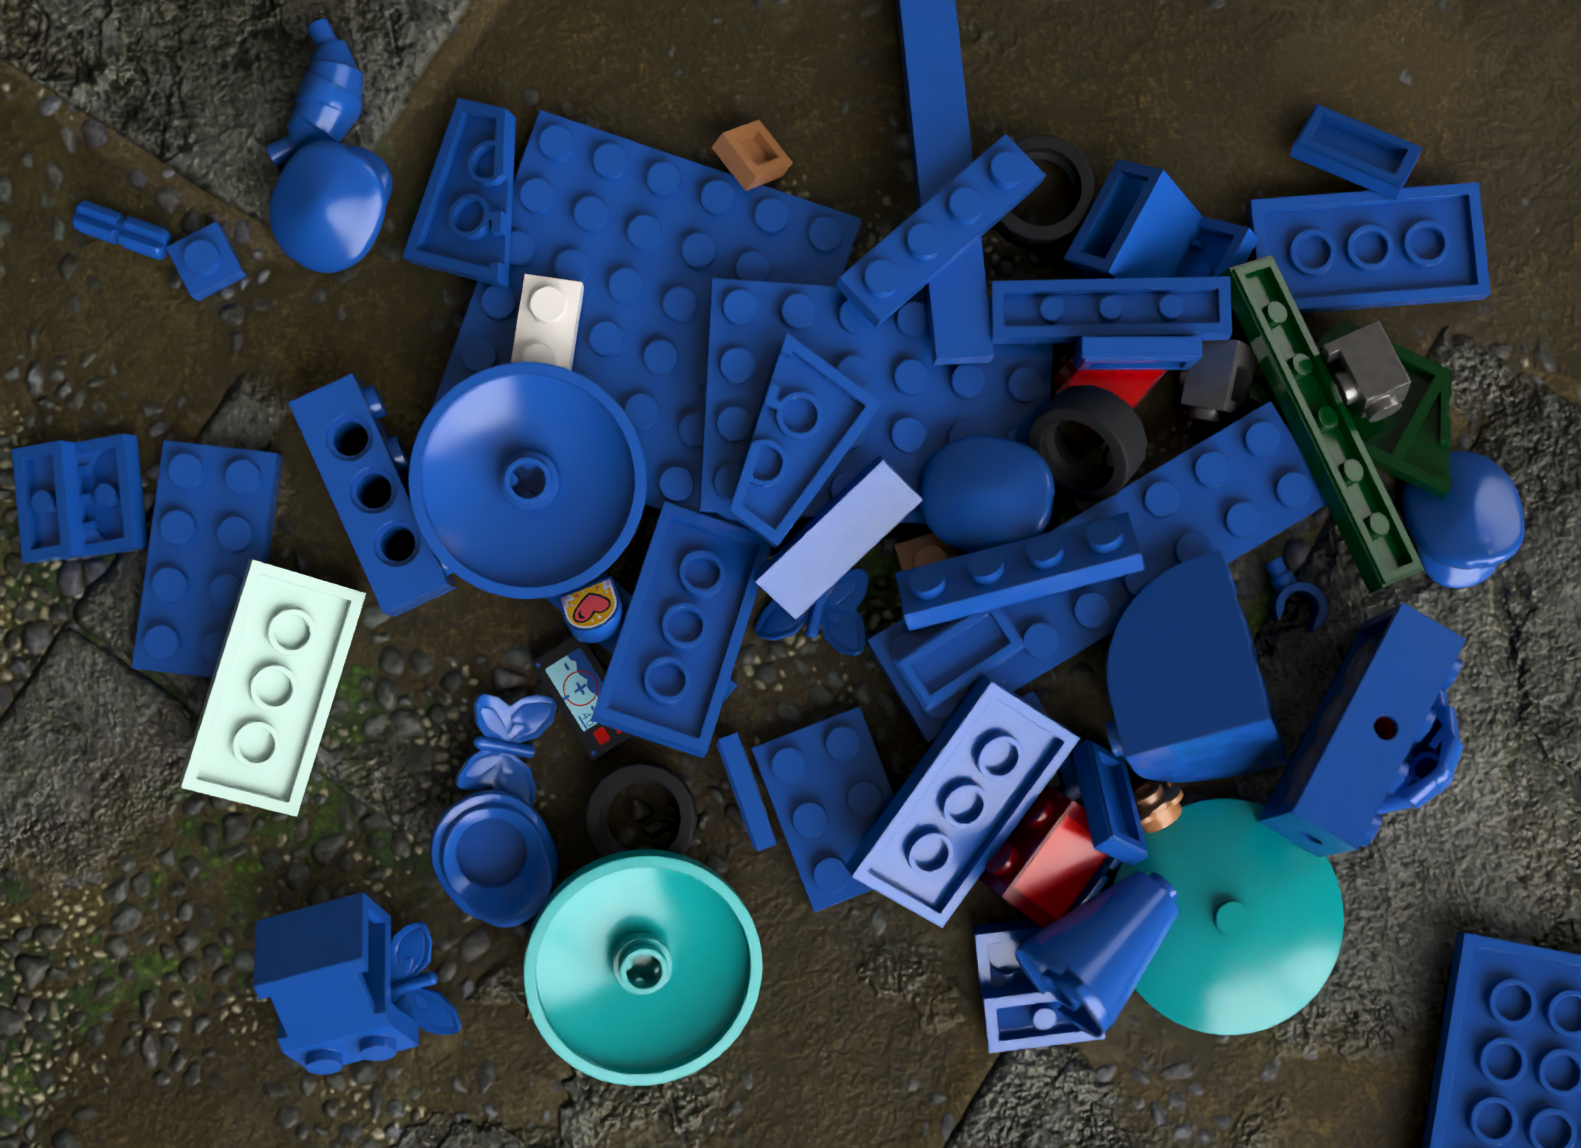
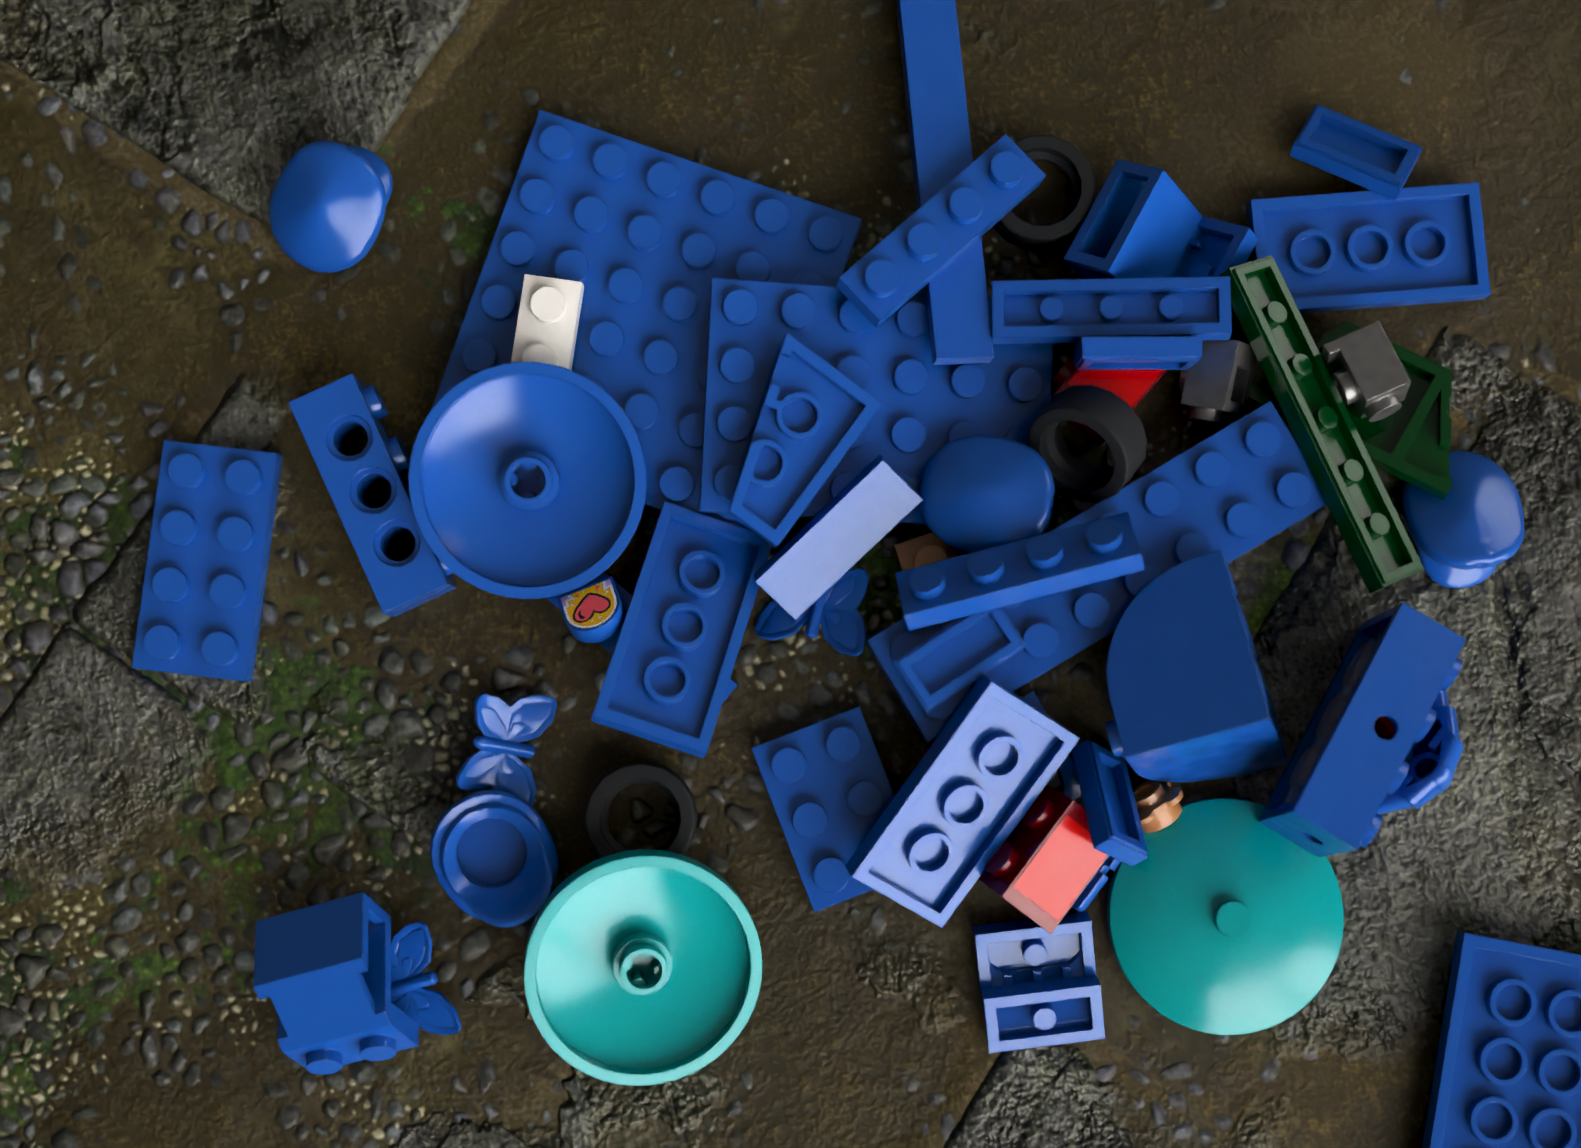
blue slope [11,433,148,563] -> none
blue piece [72,200,173,260] -> none
blue plate [166,221,248,302] -> none
light aqua plate [178,559,366,817] -> none
blue piece [266,19,363,166] -> none
blue wing [402,98,516,289] -> none
tile [531,636,634,761] -> none
medium nougat plate [711,120,793,191] -> none
blue tile [716,732,778,851] -> none
blue cone [1015,871,1179,1038] -> none
blue piece [1264,557,1328,633] -> none

